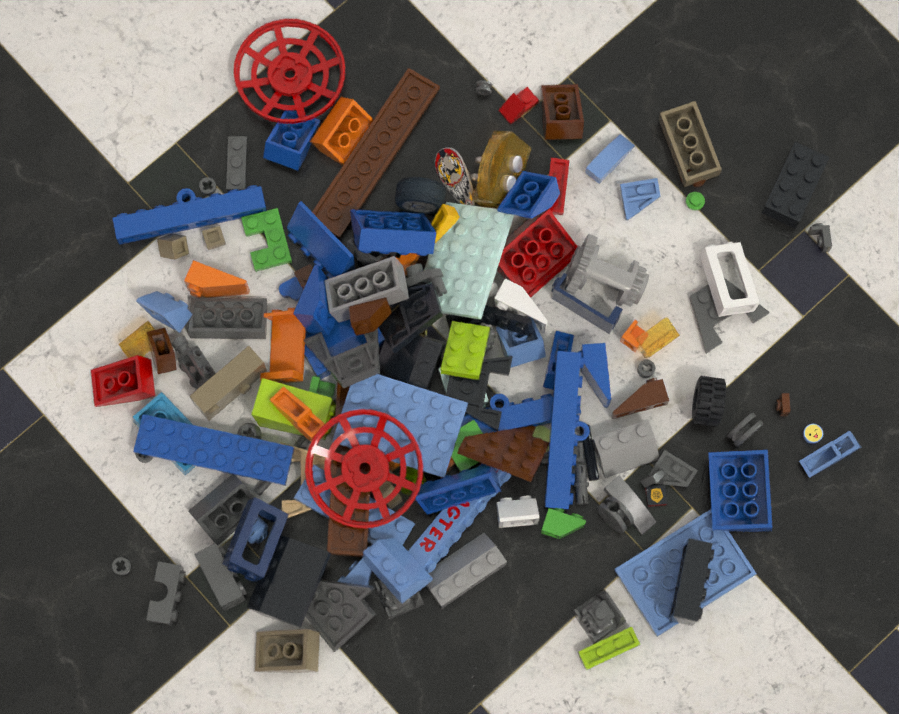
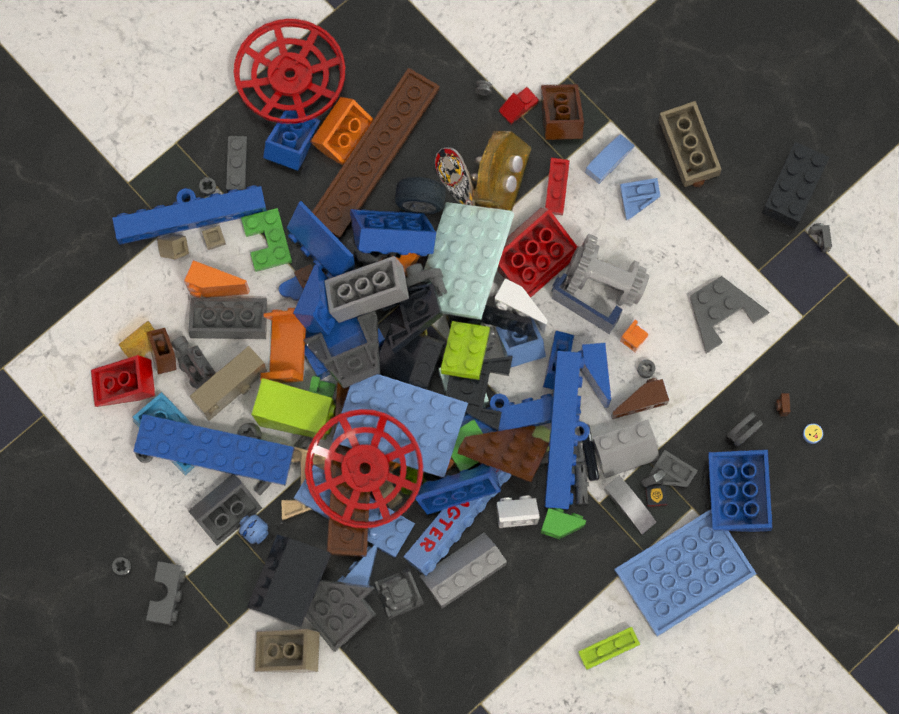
medium blue slope [136,291,193,333] -> none
dark grey brick [194,543,247,611] -> none
dark blue piece [222,497,289,582] -> none
orange slope [270,387,328,442] -> none
reddish brown slope [349,297,392,336] -> none
medium blue slope [363,538,433,603] -> none
yellow slope [431,204,460,243] -> none
blue slope [497,171,560,219] -> none
dark grey brick [571,589,626,644] -> none
dark grey head [597,496,634,533] -> none
clear yellow panel [636,317,680,358] -> none
black brick [669,538,715,626] -> none
bright green plate [686,192,705,211] -> none
black tyre [692,375,727,427] -> none
white piece [700,242,760,317] -> none
medium blue slope [799,431,861,478] -> none

